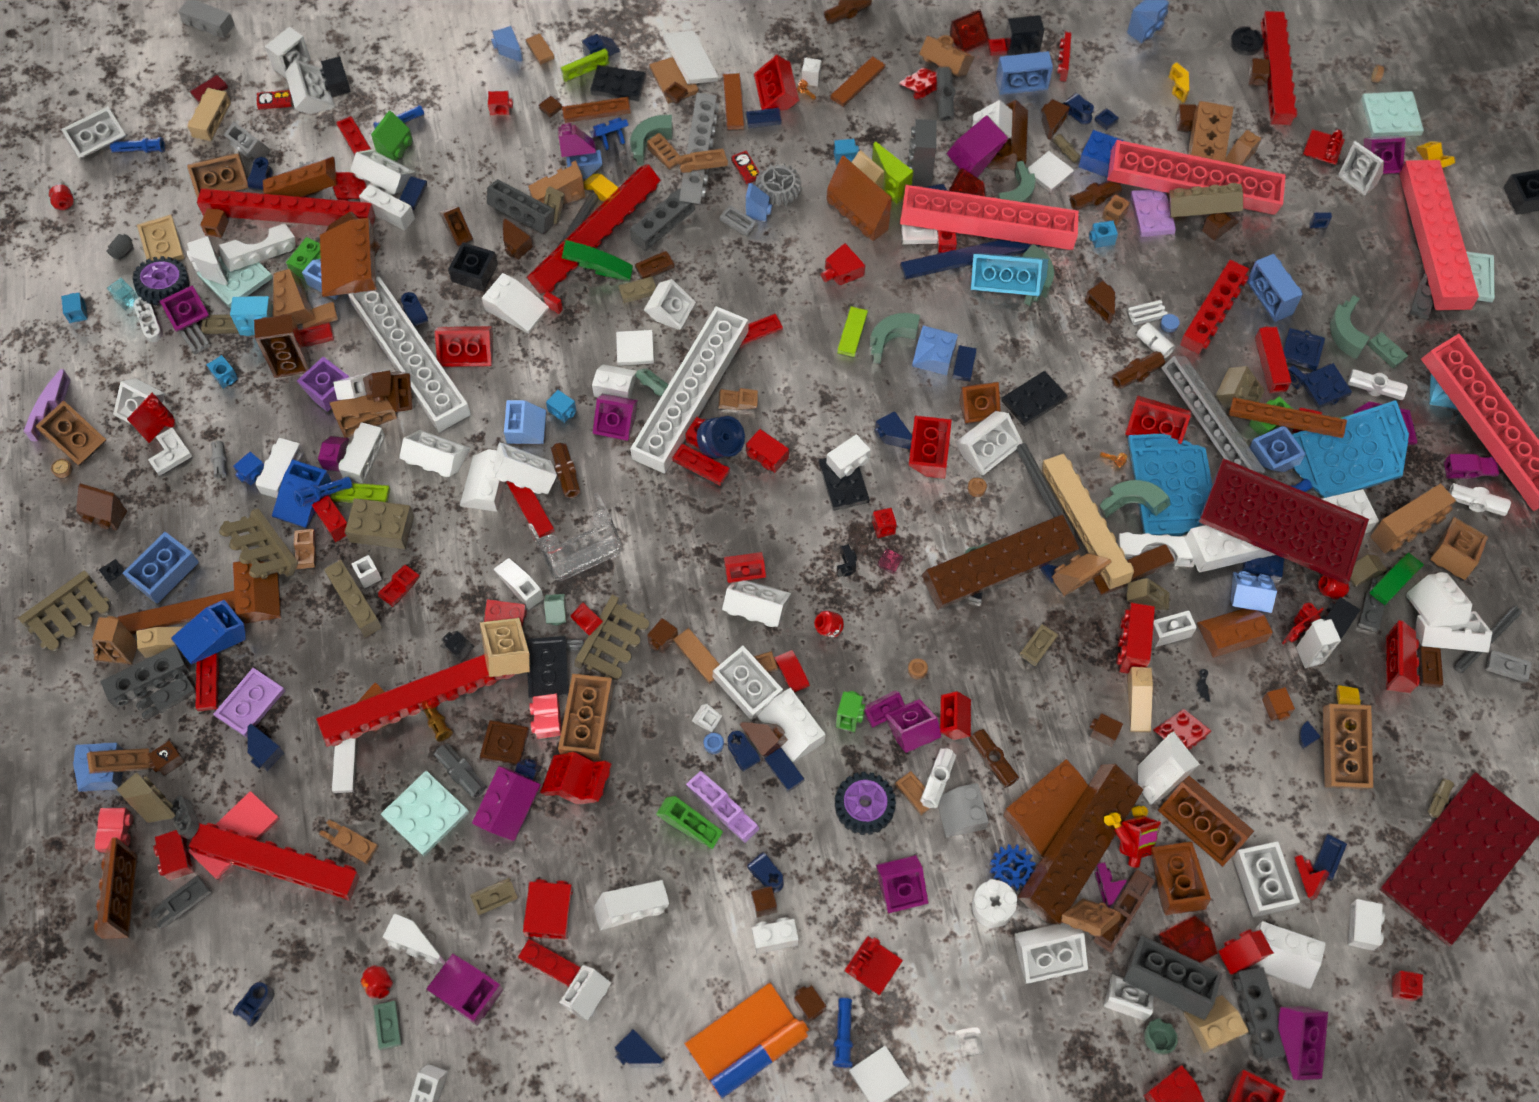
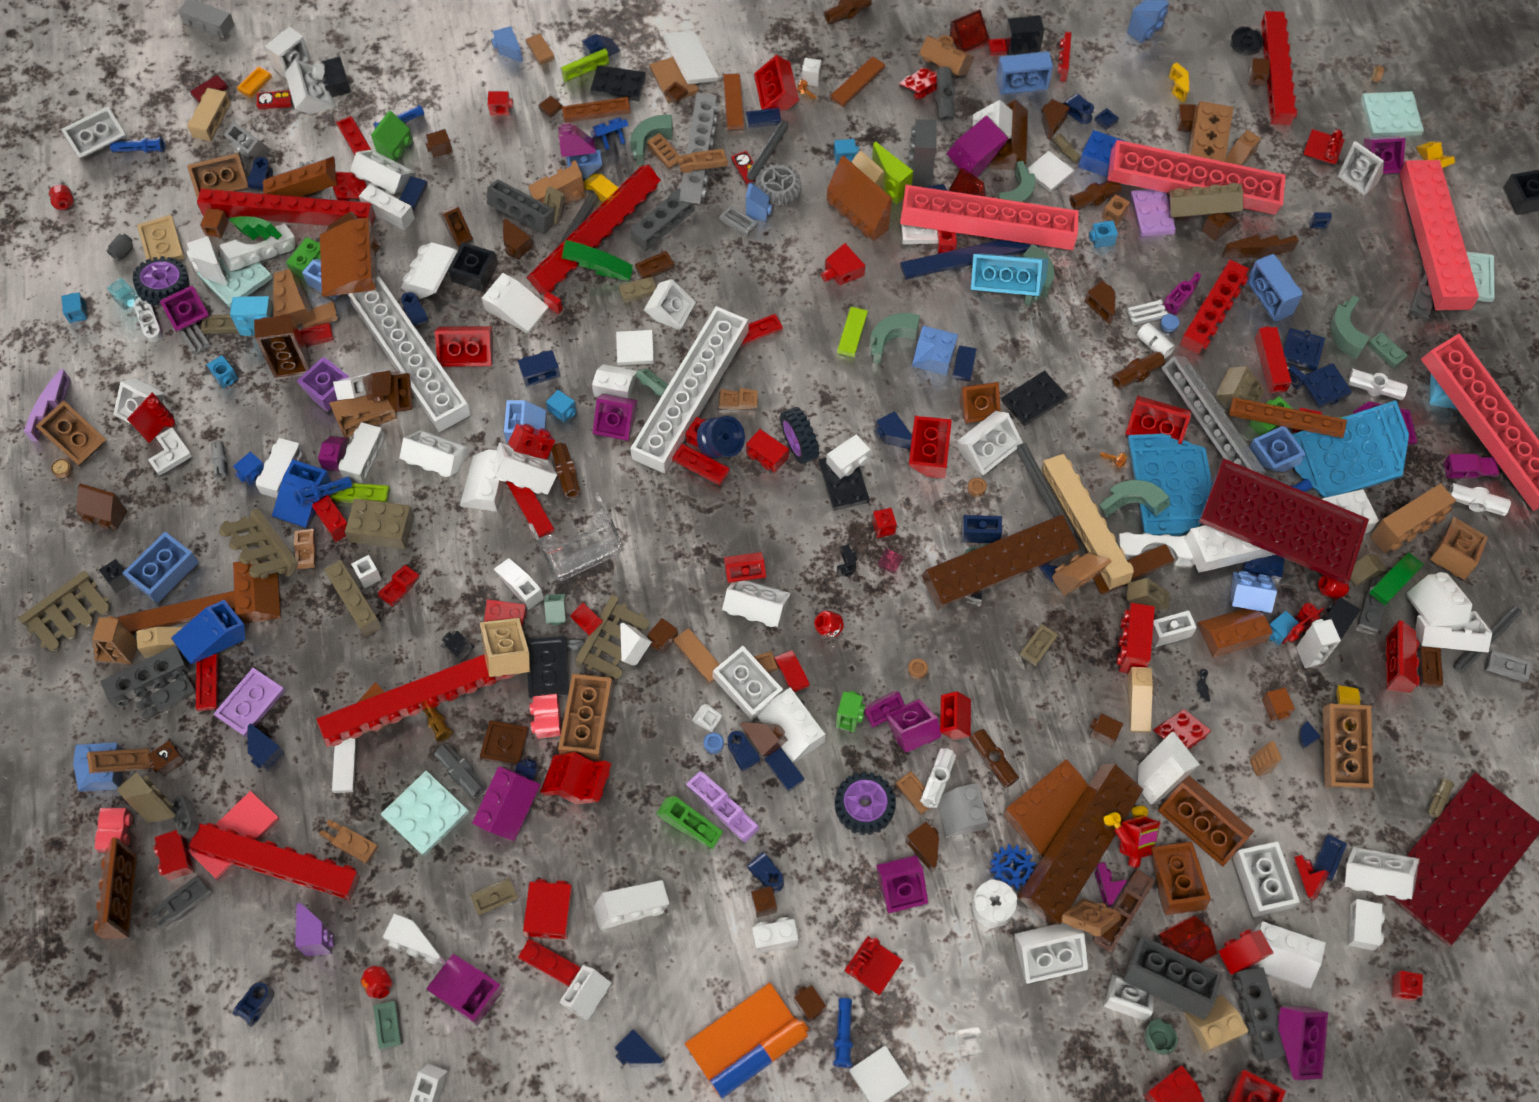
none -> green slope [229,216,282,241]
none -> light orange tile [237,66,272,98]
none -> medium lavender slope [295,903,335,956]
none -> white tile [312,62,324,80]
none -> white slope [401,242,457,300]
none -> reddish brown brick [425,129,453,158]
none -> red brick [508,424,555,460]
none -> dark blue brick [517,350,561,387]
none -> white slope [620,623,652,666]
none -> dark grey axle [747,120,789,180]
none -> black wheel [780,407,820,464]
none -> reddish brown slope [905,821,939,874]
none -> dark blue brick [961,515,1002,543]
none -> magenta piece [1163,272,1201,316]
none -> reddish brown slope [1222,234,1299,258]
none -> medium nougat slope [1249,741,1282,777]
none -> dark azure brick [1269,611,1299,645]
none -> white slope [1345,847,1419,900]

